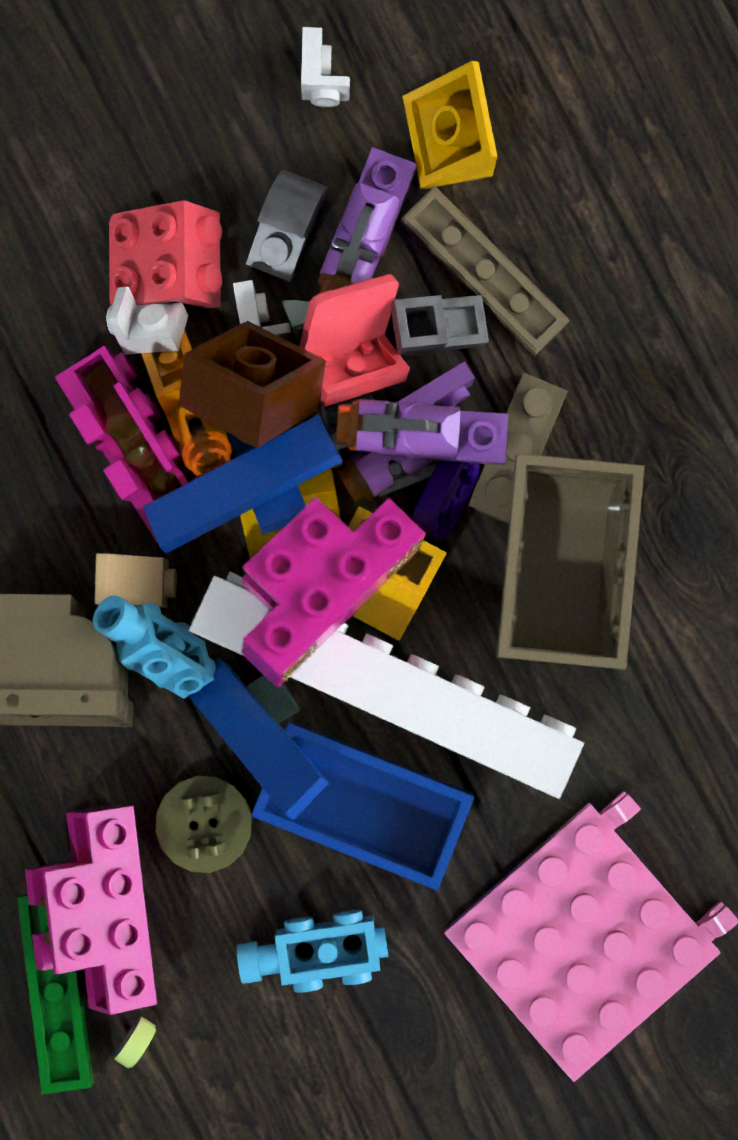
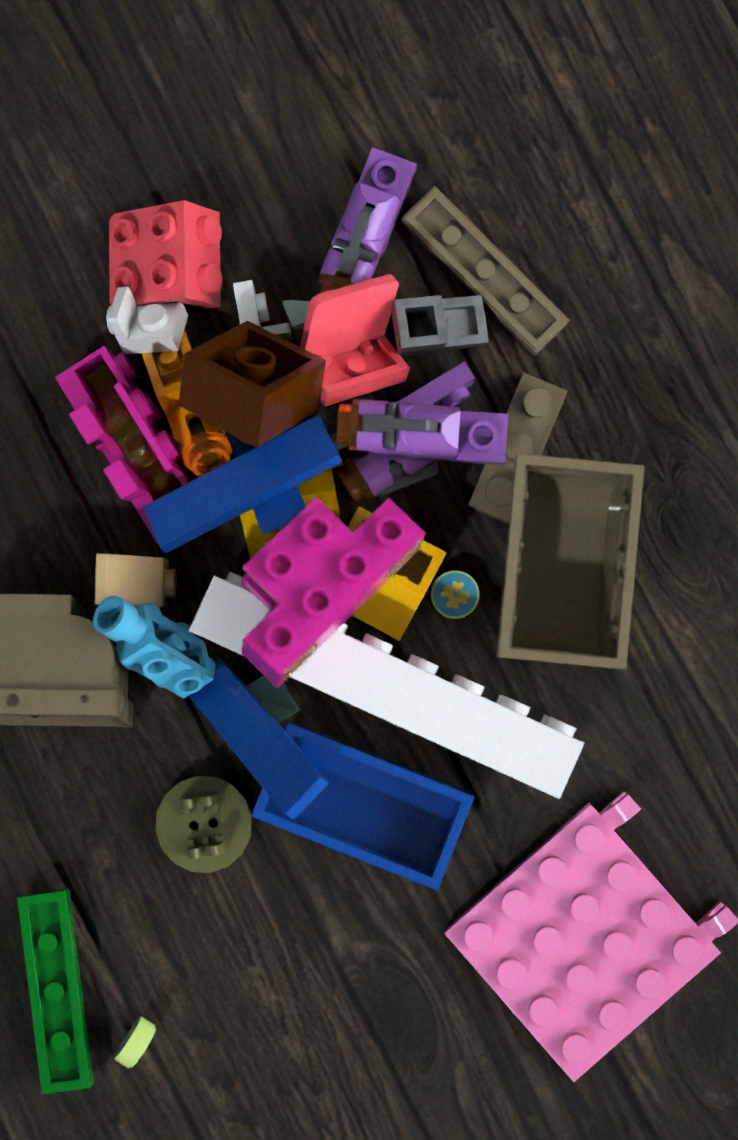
piece [25,805,157,1015] -> none
medium azure brick [237,910,389,993] -> none
flat silver brick [246,170,328,282] -> none
white bracket [301,27,350,107] -> none
yellow slope [403,61,497,189] -> none
dark purple beam [412,461,480,541] -> none
none -> tile [431,570,480,619]

